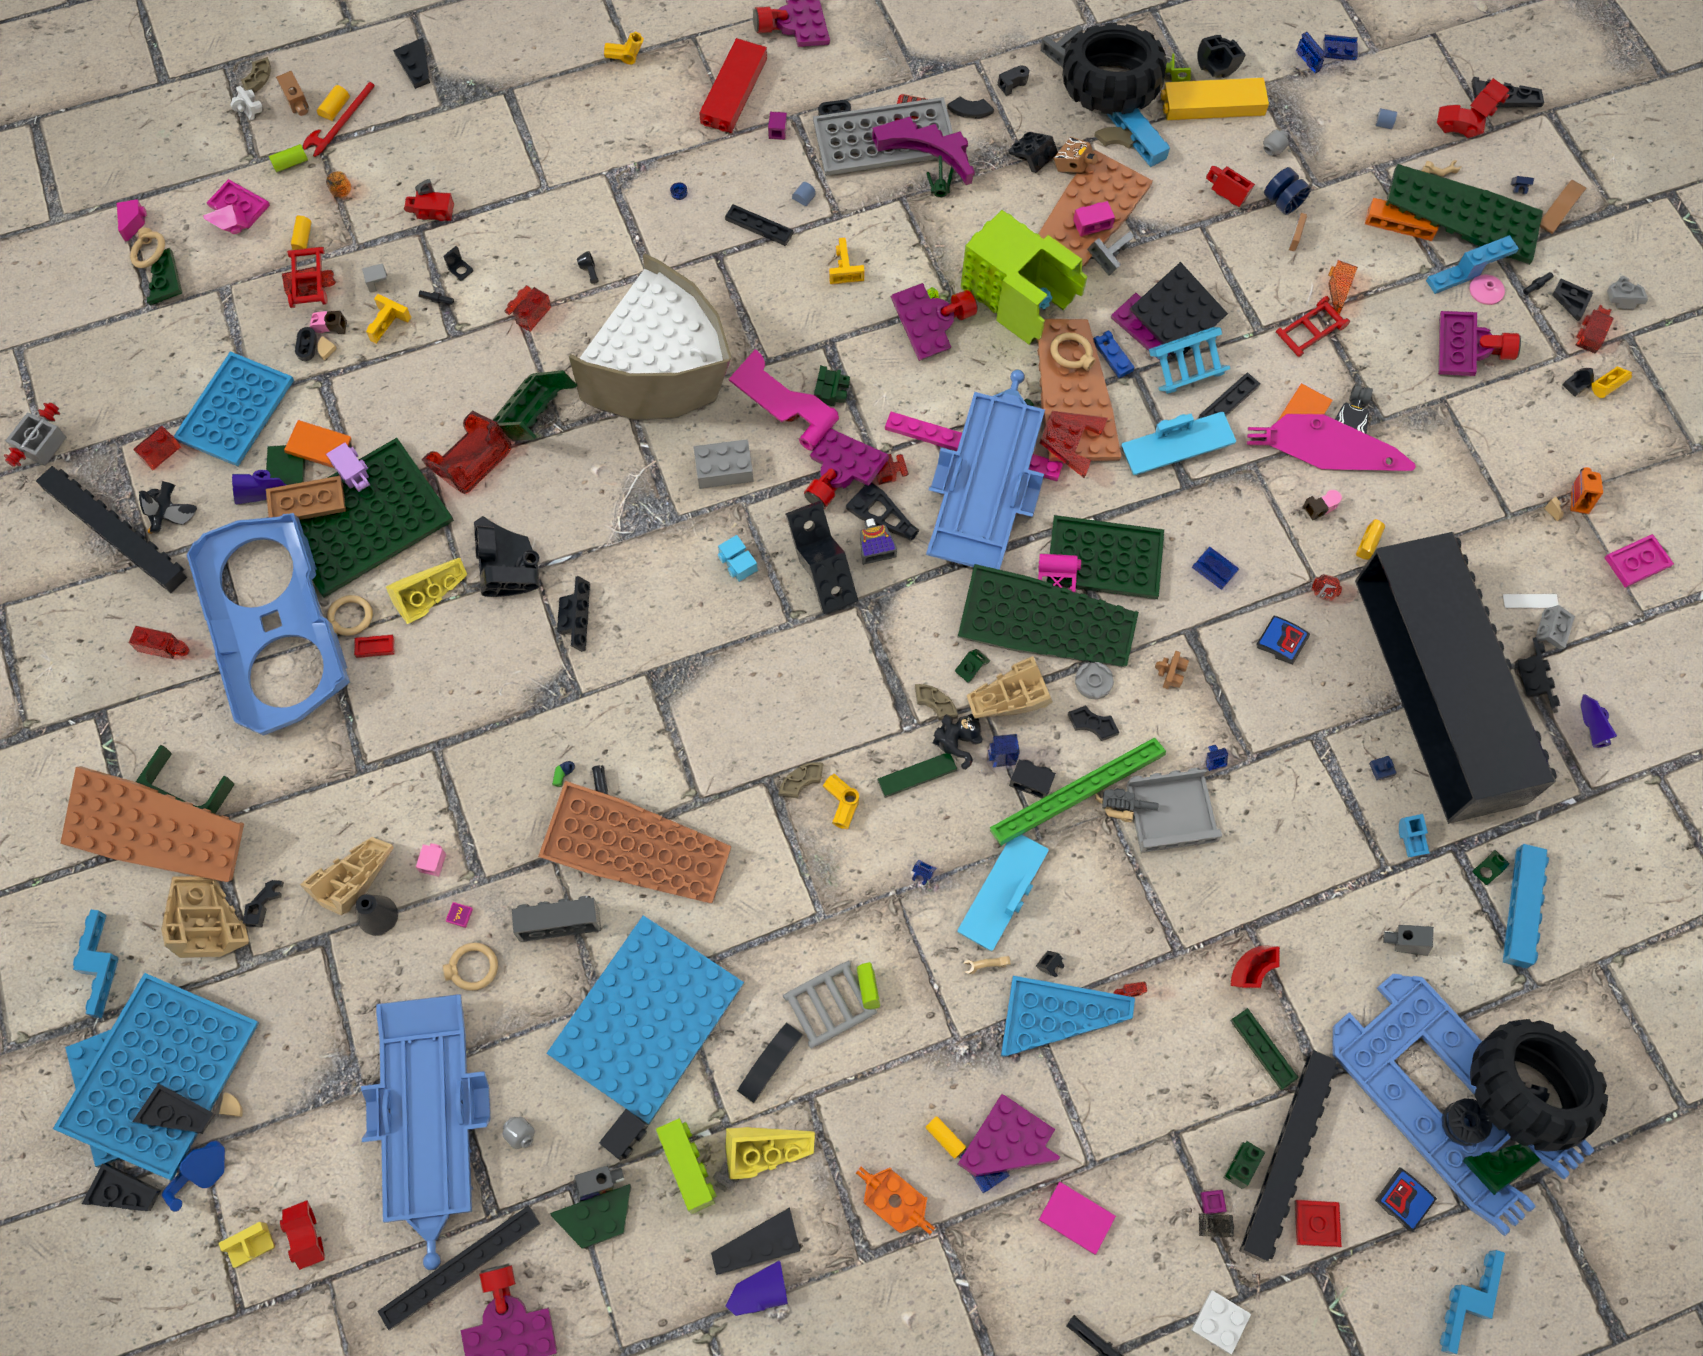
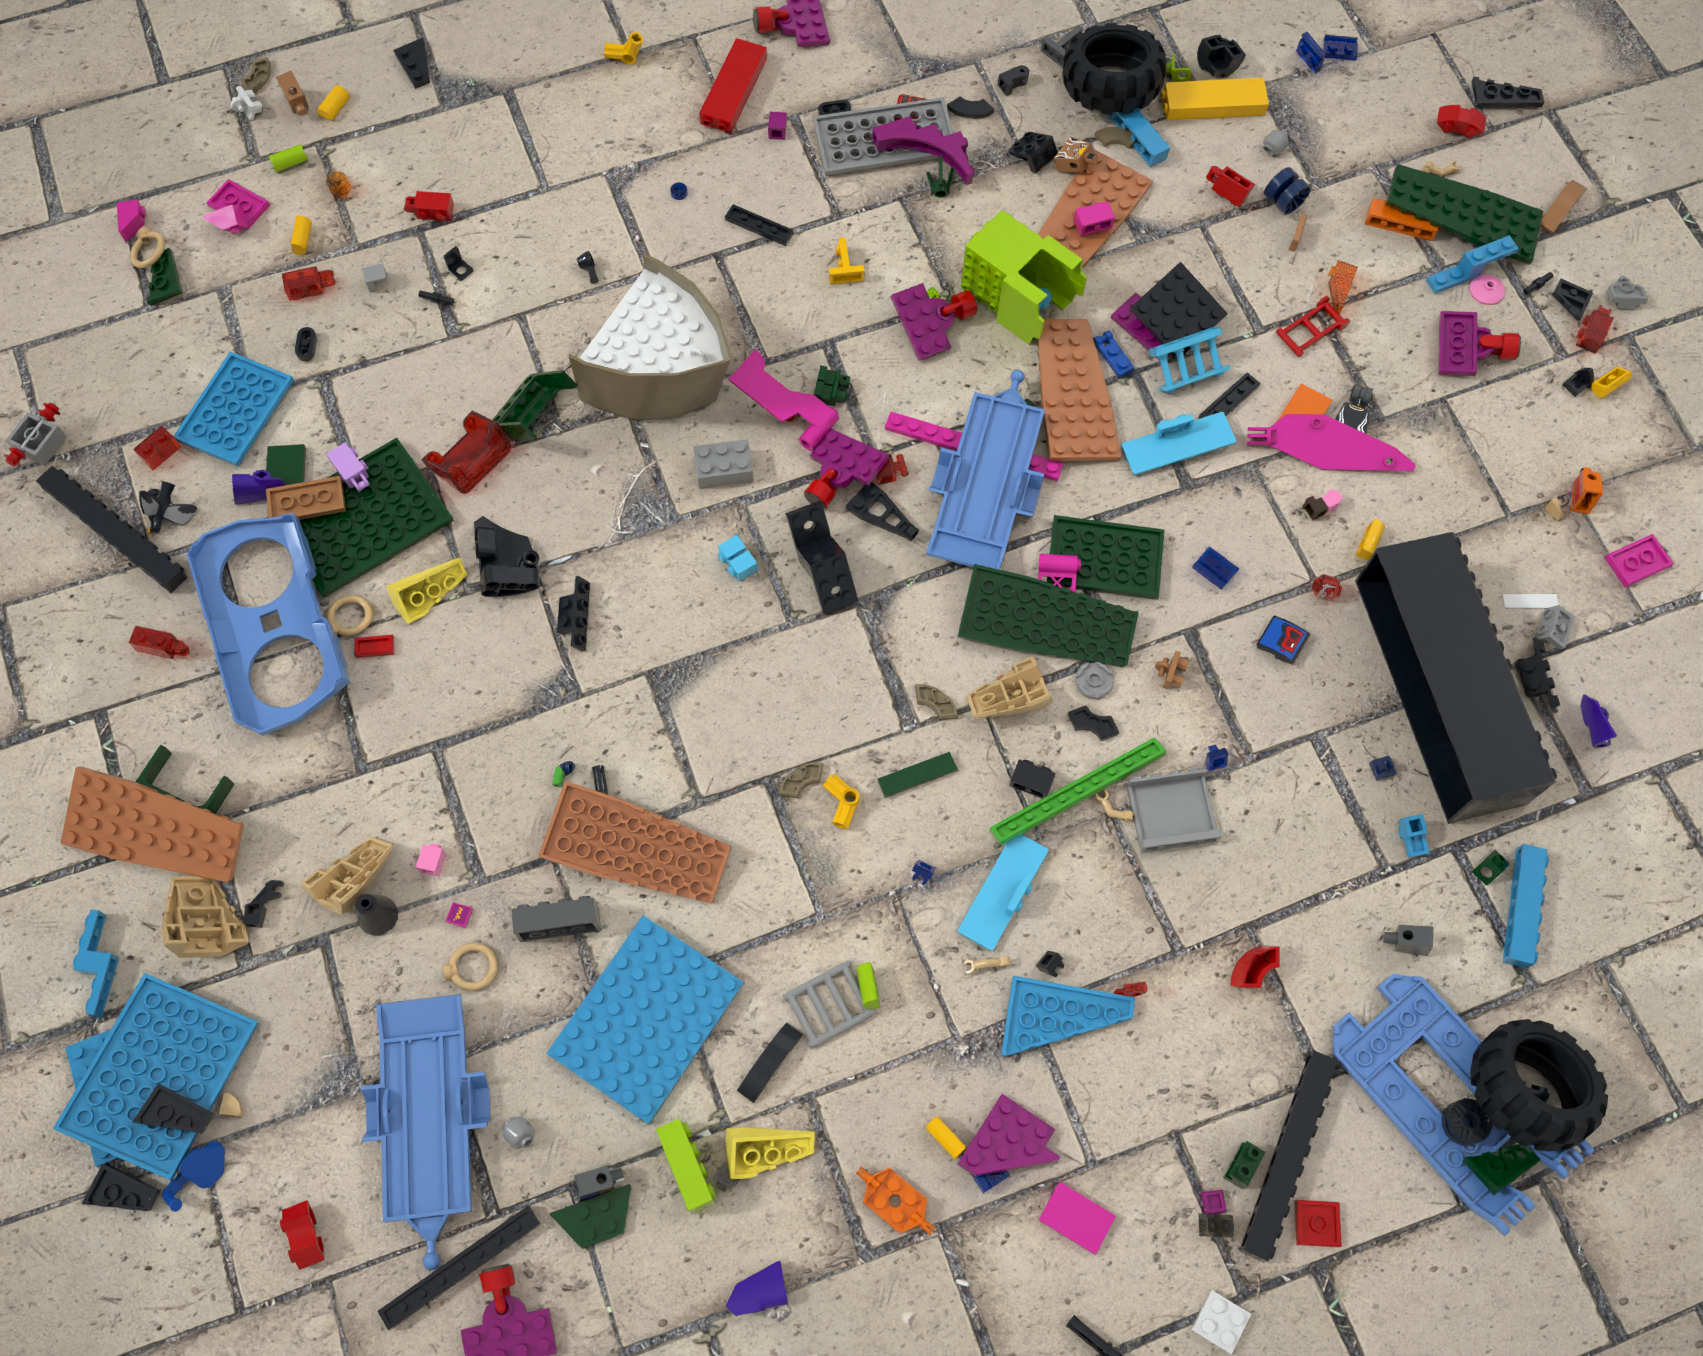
light yellow panel [219,1222,275,1268] -> none
orange tile [284,420,352,468] -> none
red piece [287,247,328,308] -> none
red piece [303,82,375,157] -> none
leg [310,311,347,334] -> none
tan tile [317,336,337,361] -> none
yellow bracket [366,294,411,344] -> none
dark grey slope [415,179,435,195] -> none
clear red brick [504,285,551,332] -> none
black brick [599,1108,648,1161] -> none
black wing [711,1207,800,1275] -> none
sand blue brick [792,182,816,206] -> none
torso [860,519,897,565] -> none
black animal [932,714,983,770] -> none
dark green bracket [955,649,990,683] -> none
clear blue brick [987,734,1020,767] -> none
clear red wing [1039,411,1108,478] -> none
tan piece [1050,333,1096,371] -> none
dark grey bracket [1087,231,1134,275] -> none
dark grey piece [1102,788,1159,812] -> none
dark green tile [1230,1008,1299,1090] -> none
slope [1375,1167,1437,1232] -> none
sand blue brick [1376,108,1397,129] -> none
dark azure bracket [1440,1250,1505,1354] -> none
red brick [1470,78,1510,117] -> none
dark blue tile [1511,176,1534,195] -> none

